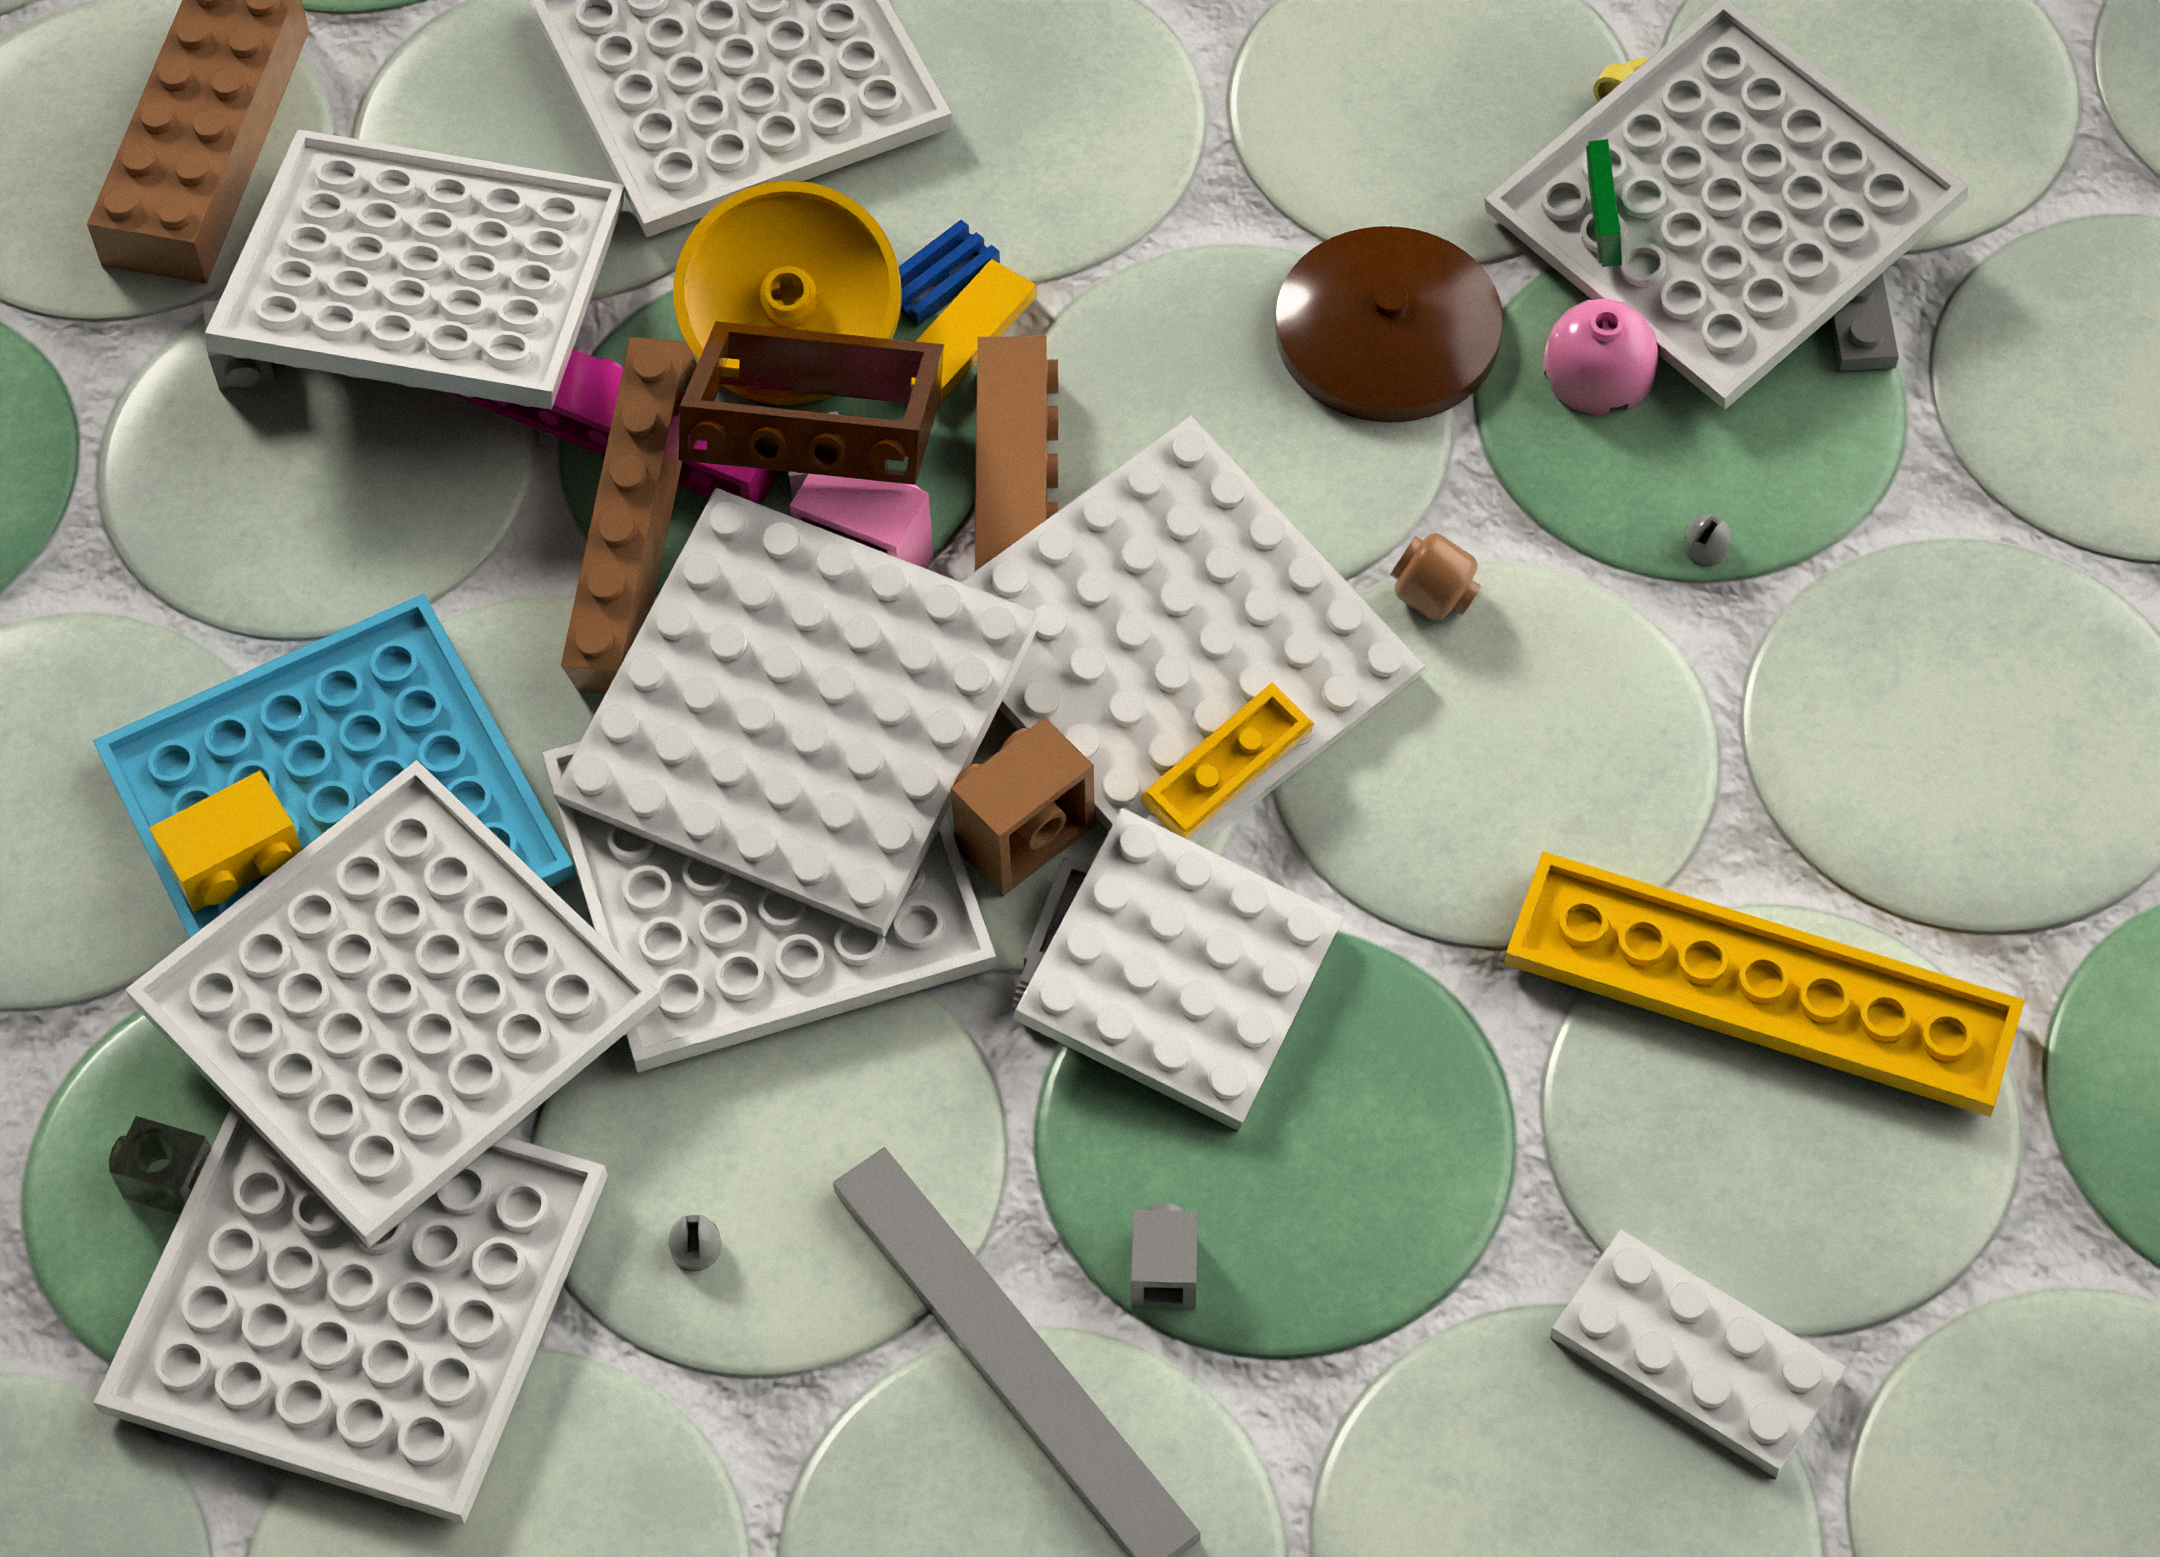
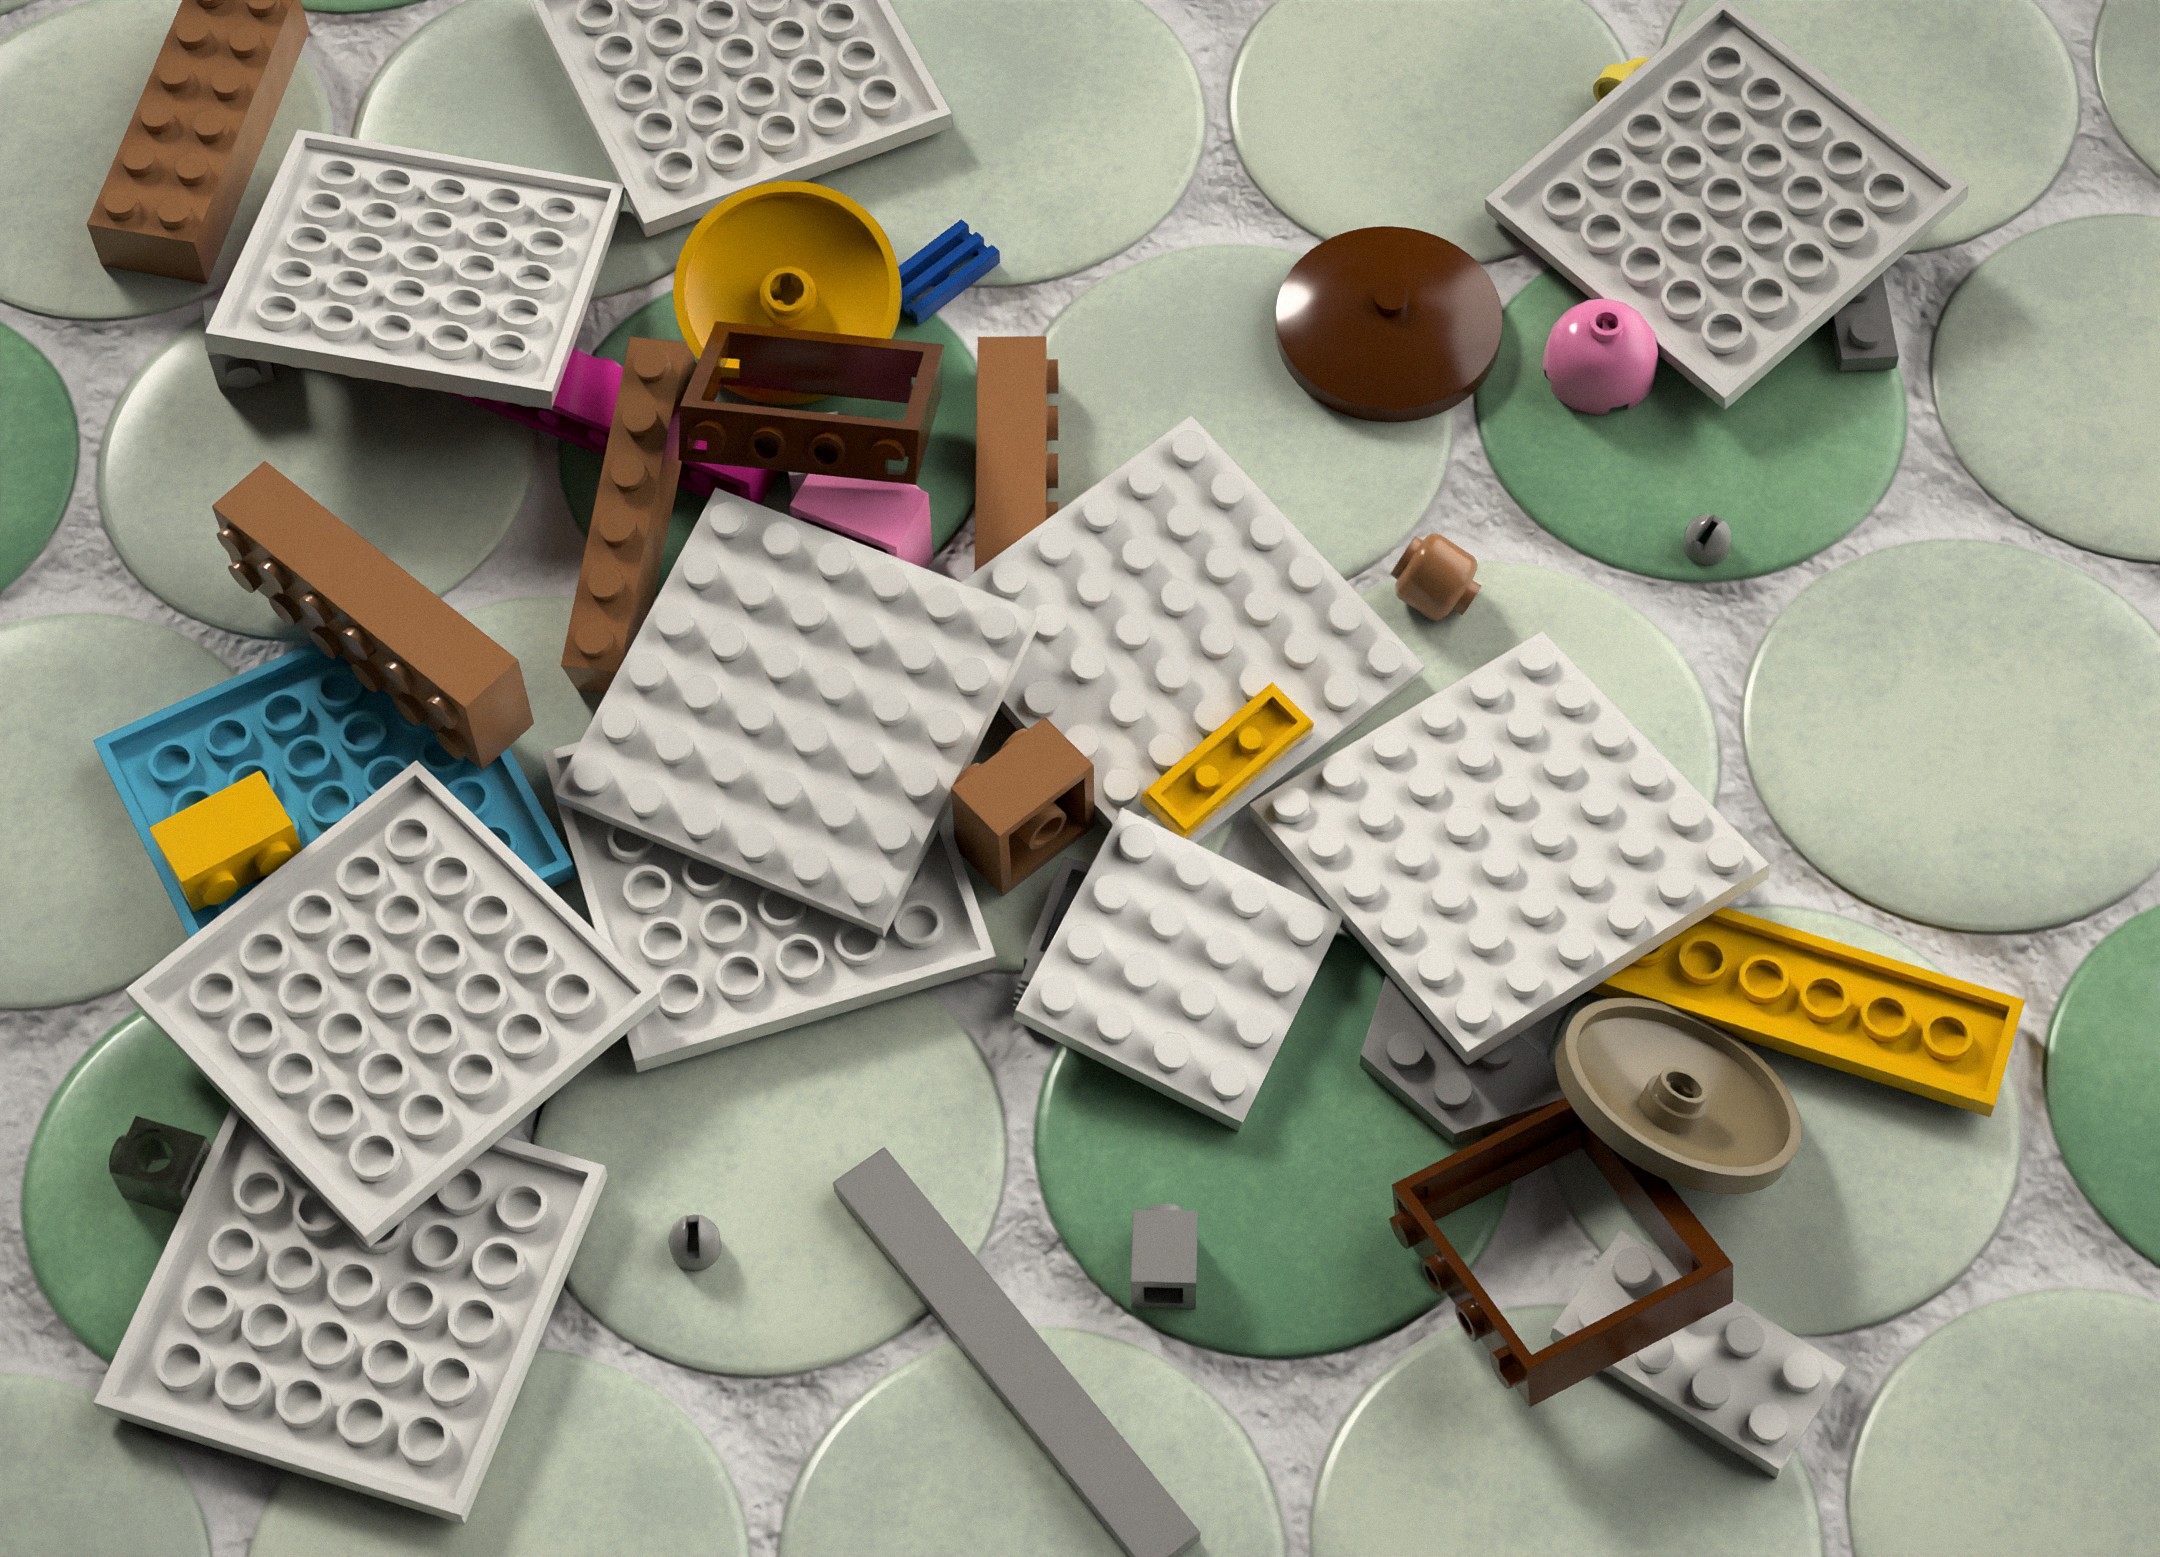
yellow tile [912,259,1037,404] -> none
green tile [1586,139,1622,267] -> none
none -> medium nougat brick [212,461,534,771]
none -> white plate [1249,631,1769,1065]
none -> light grey wing [1359,974,1566,1145]
none -> reddish brown window [1389,1098,1733,1407]
none -> dark tan dish [1555,998,1802,1194]

